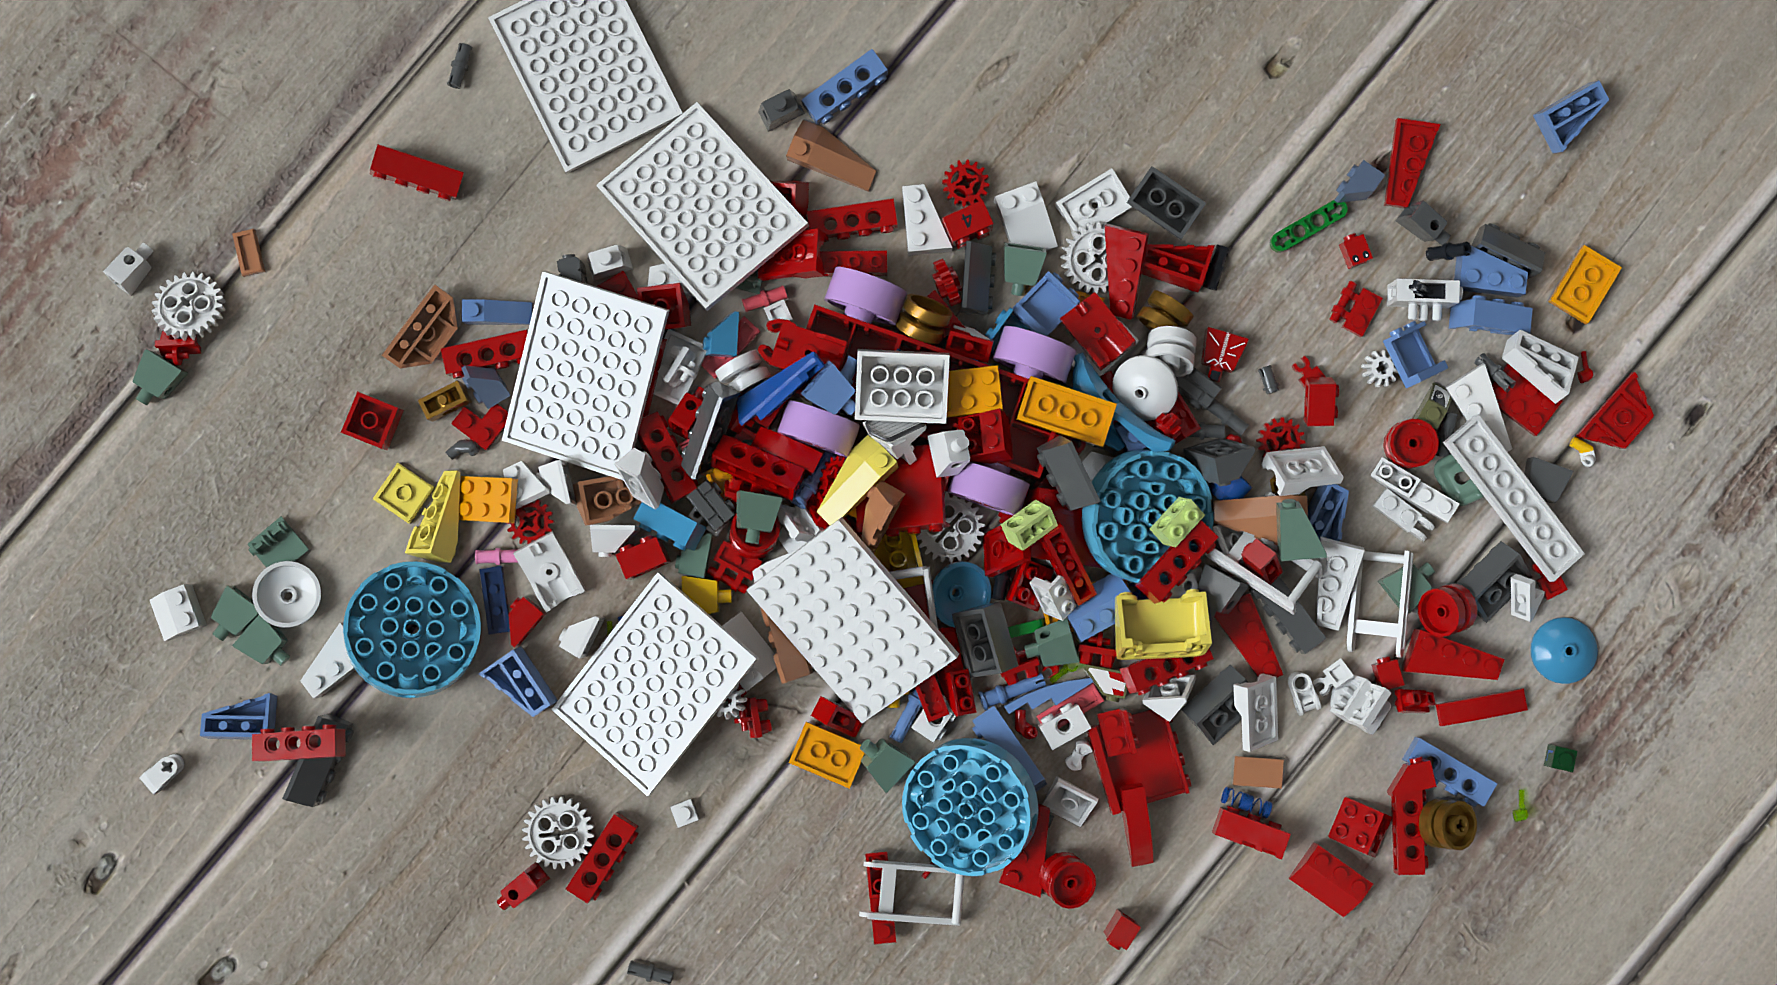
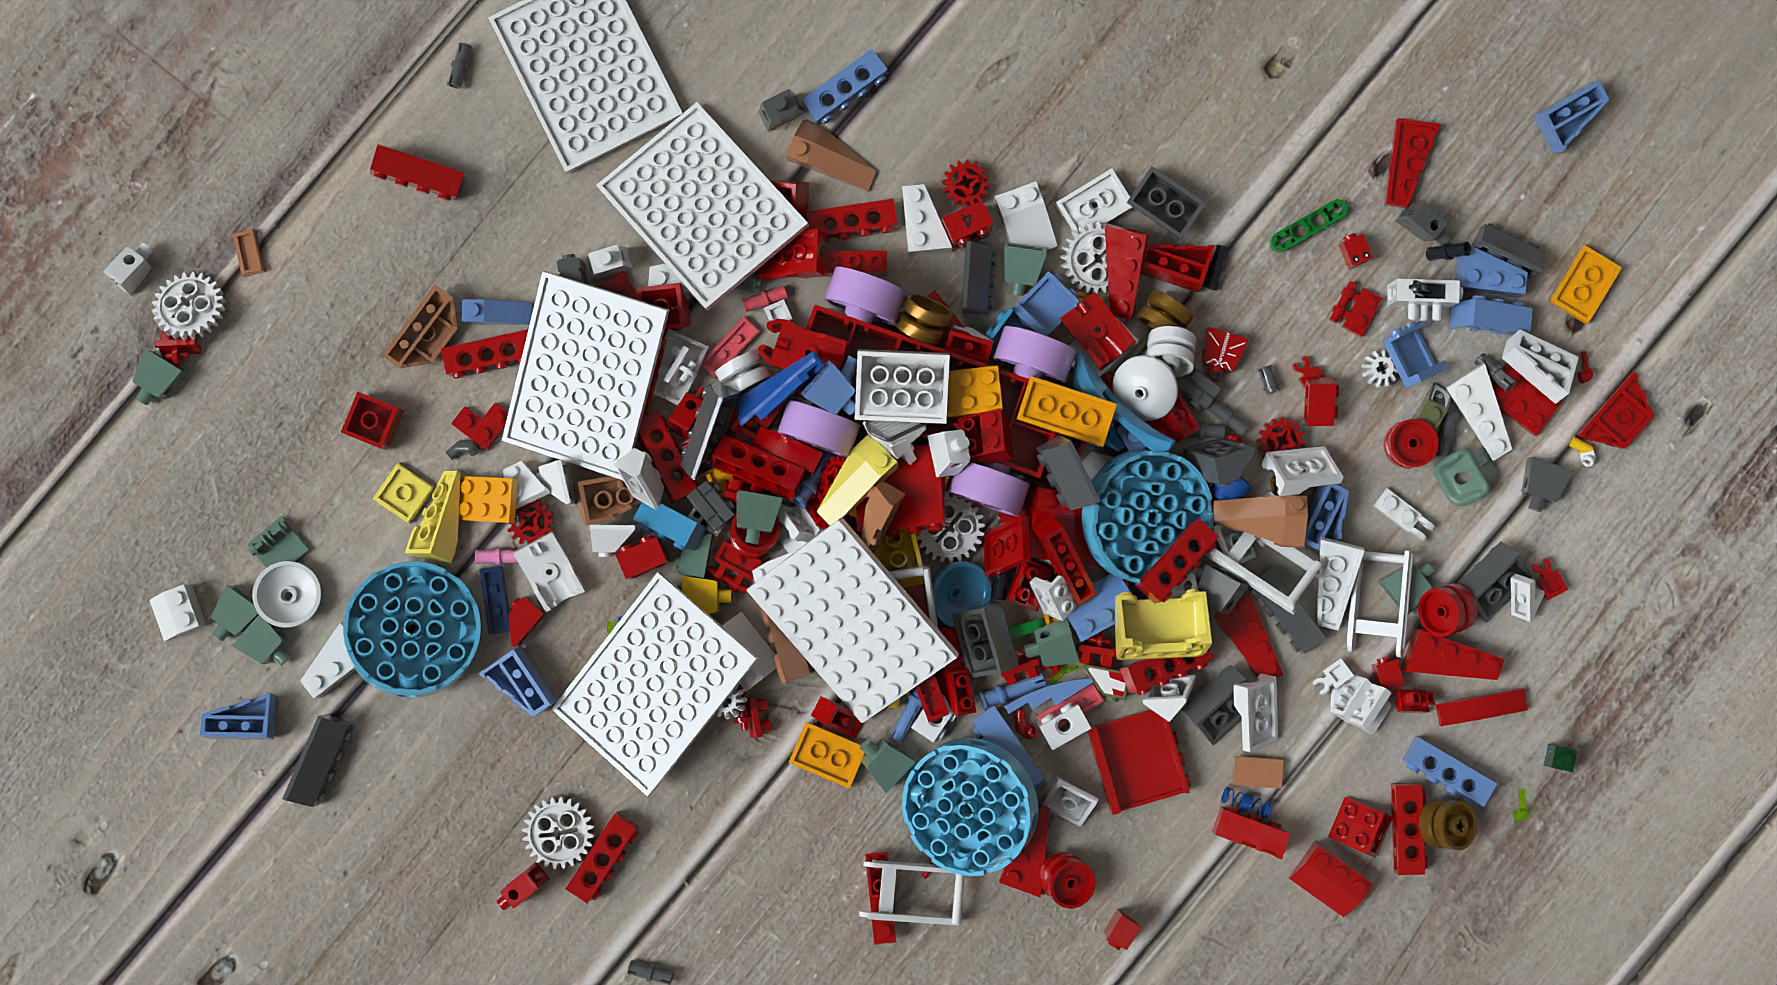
white piece [139,754,185,795] -> none
red brick [252,725,346,762] -> none
pearl gold brick [418,380,472,422] -> none
sand blue slope [462,366,511,409] -> none
white slope [559,616,605,658] -> none
white plate [670,798,699,828] -> none
dark azure slope [703,311,739,358] -> none
red gear [932,258,962,307] -> none
yellowish green brick [1001,500,1058,550] -> none
white piece [1065,740,1093,771] -> none
red bracket [1097,708,1140,757] -> none
red slope [1120,783,1154,867] -> none
yellowish green brick [1150,497,1205,547] -> none
red gear [1154,413,1182,440] -> none
red brick [1241,538,1283,585] -> none
sand green slope [1276,499,1327,561] -> none
white piece [1288,672,1321,716] -> none
sand blue slope [1334,160,1385,203] -> none
white slope [1371,457,1459,524] -> none
red slope [1387,756,1437,797] -> none
white plate [1443,415,1585,582] -> none
dark azure dish [1530,618,1598,684] -> none

